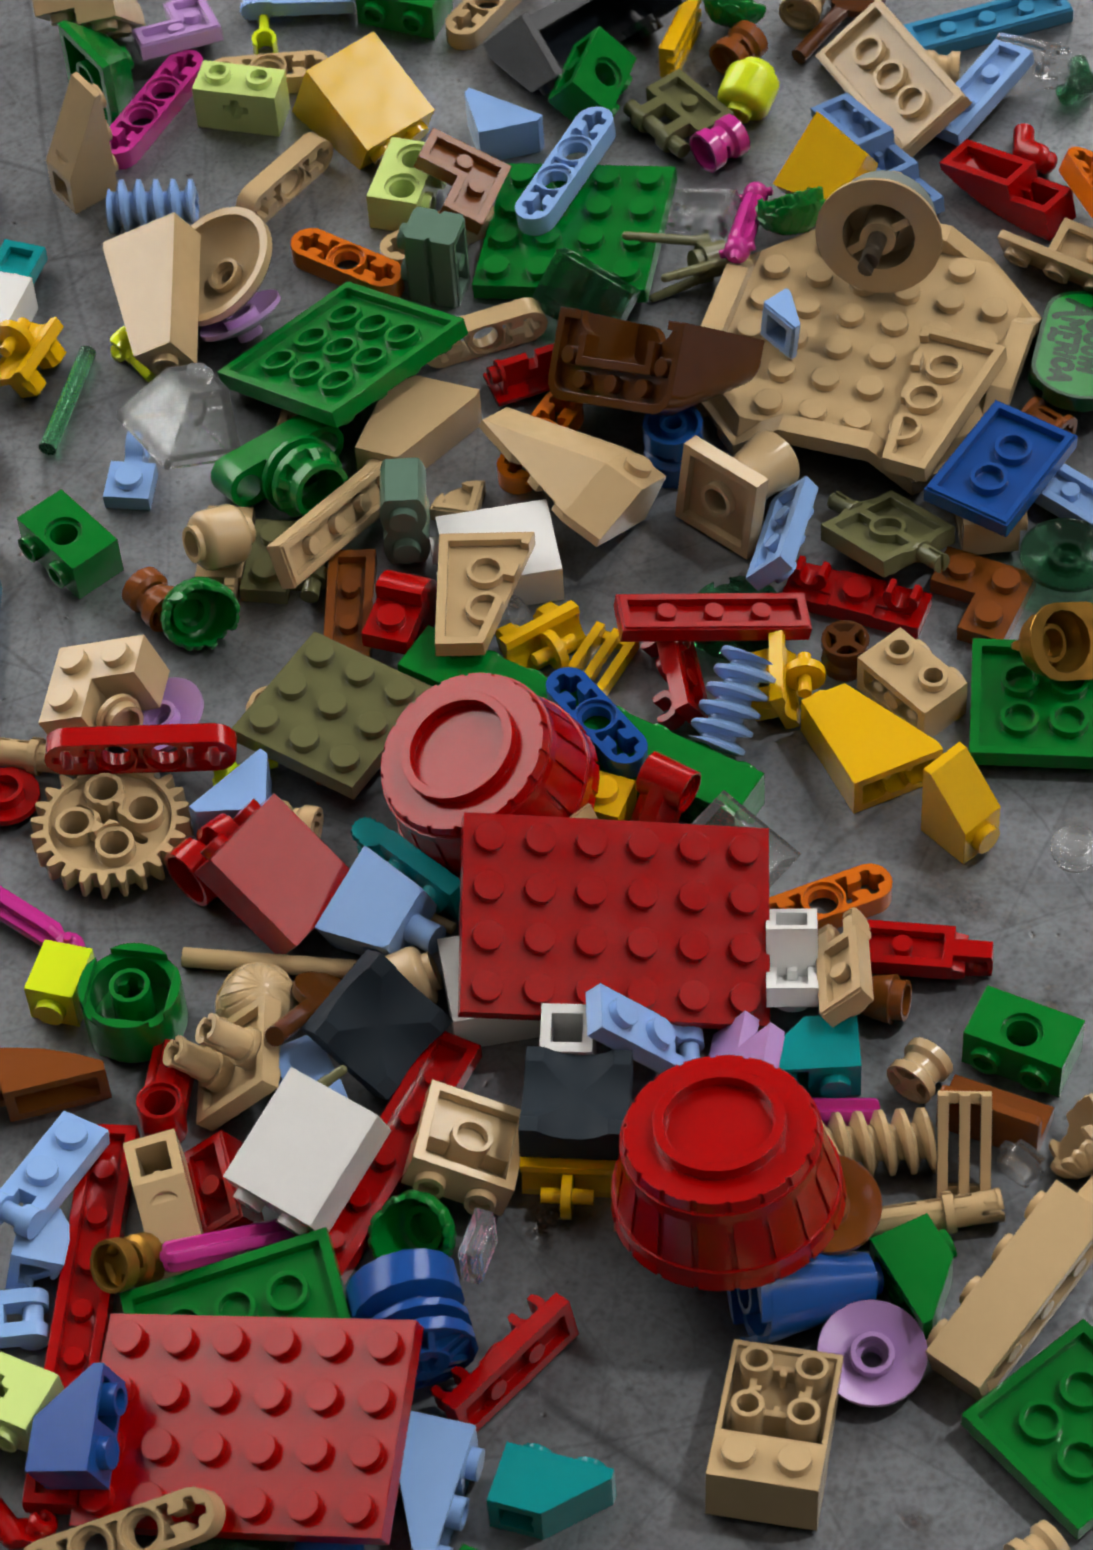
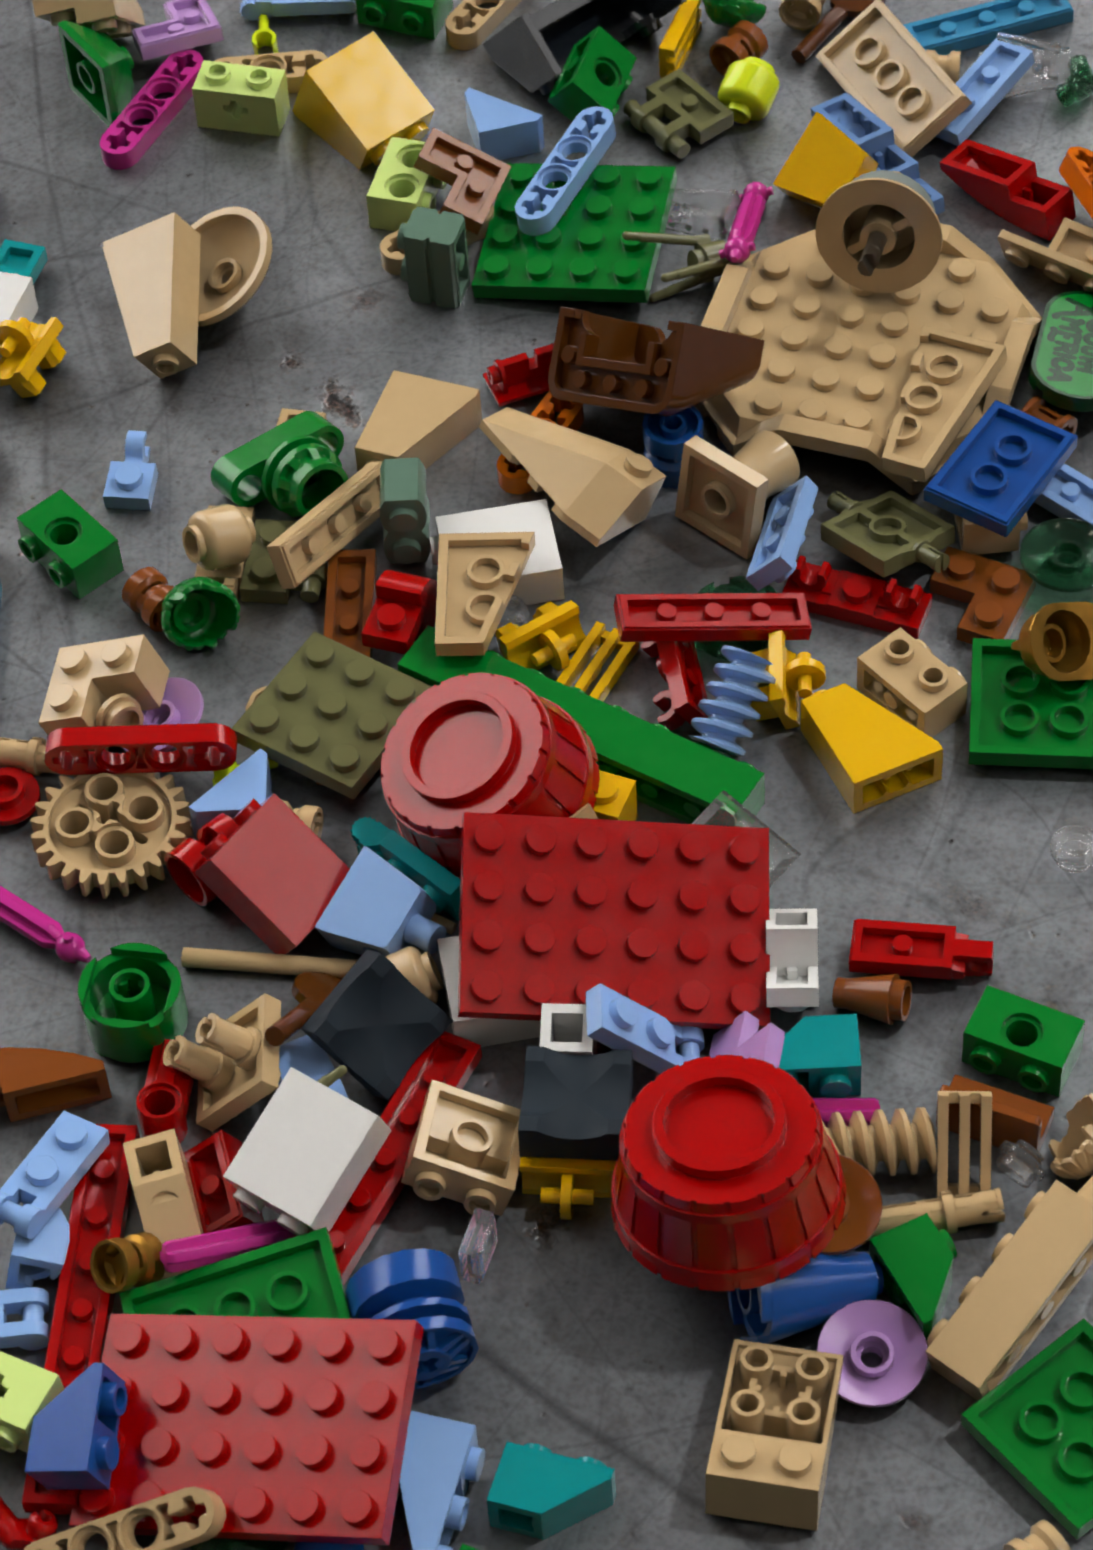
neon yellow brick [24,939,95,1027] -> none
clear green bar [39,346,96,455] -> none
tan slope [46,72,119,214] -> none
light blue piece [106,178,199,234] -> none
neon yellow hand [110,326,155,382] -> none
clear slope [116,363,240,470] -> none
lavender dish [199,289,281,343] -> none
tan hair [215,962,300,1020] -> none
green plate [217,281,468,428] -> none
tan beam [235,132,333,223] -> none
orange beam [290,228,405,298] -> none
green hair [367,1190,456,1259] -> none
tan beam [427,297,548,368] -> none
tan tile [430,480,486,521] -> none
red plate [431,1292,579,1432] -> none
clear green brick [532,247,641,320] -> none
blue beam [546,667,648,779] -> none
red piece [630,751,702,823] -> none
dark pink wheel [690,114,750,173] -> none
green hair [755,186,826,236] -> none
light blue slope [760,288,801,360] -> none
orange beam [769,863,893,930] -> none
tan hinge [816,907,874,1027] -> none
reddish brown wheel [821,620,870,682] -> none
tan wheel [887,1037,953,1104] -> none
yellow slope [921,742,1001,865] -> none
red arm [1012,123,1058,174] -> none

